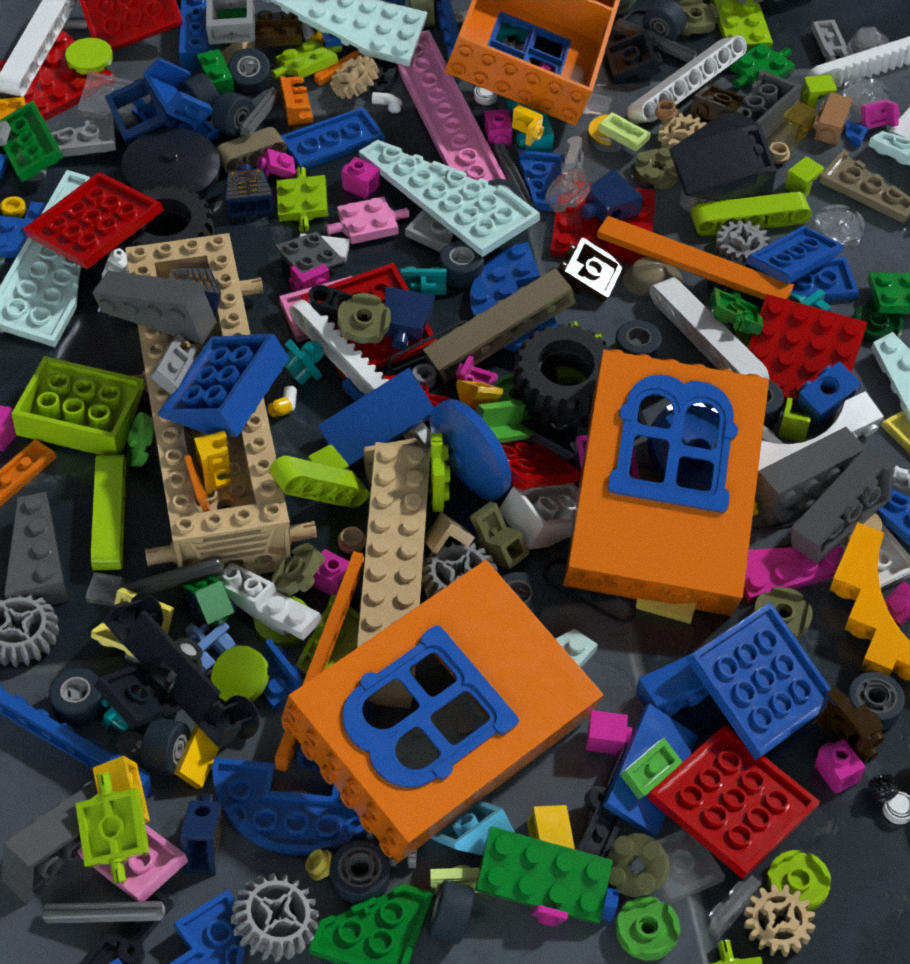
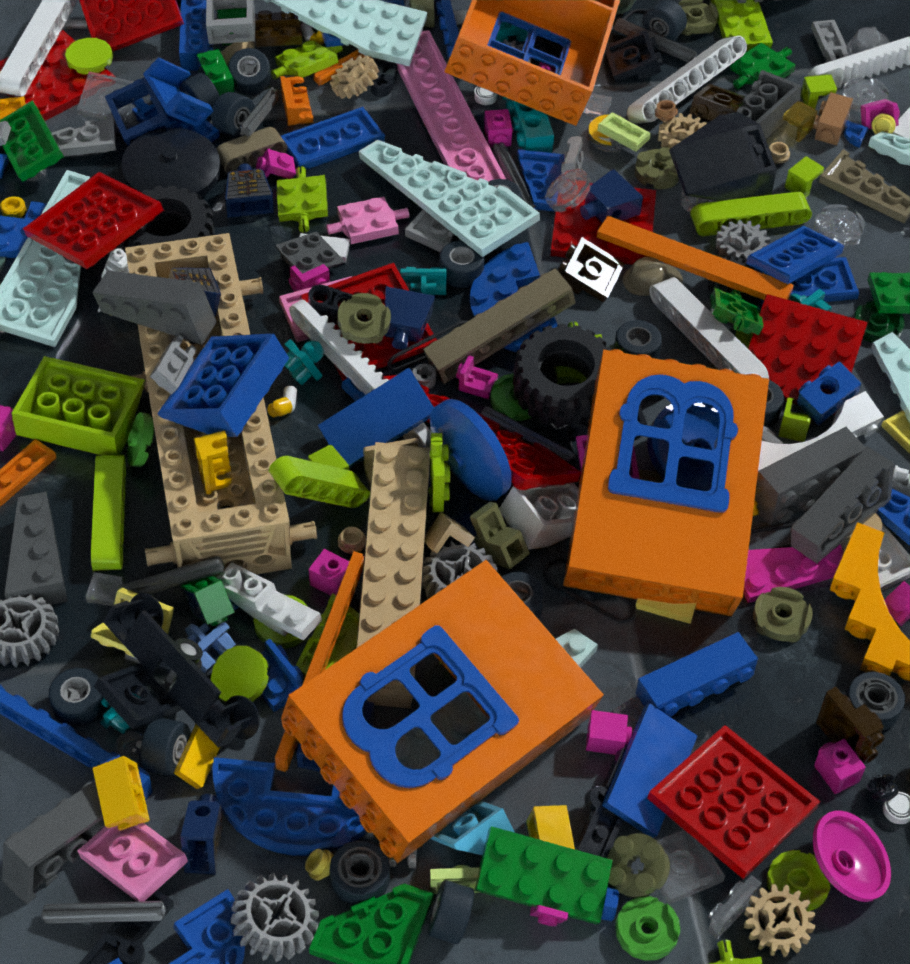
lime plate [75,772,150,884] -> none
orange piece [184,455,211,512] -> none
olive plate [272,543,325,597] -> none
dark pink brick [341,157,380,200] -> none
white arm [372,92,402,113] -> none
yellow slope [456,380,503,412] -> none
bright green panel [476,399,533,443] -> none
yellow bracket [512,104,544,146] -> none
bright green plate [620,738,683,799] -> none
blue tile [686,602,831,760] -> none
none -> dark pink dish [813,811,891,902]
none -> light yellow plate [872,114,896,134]

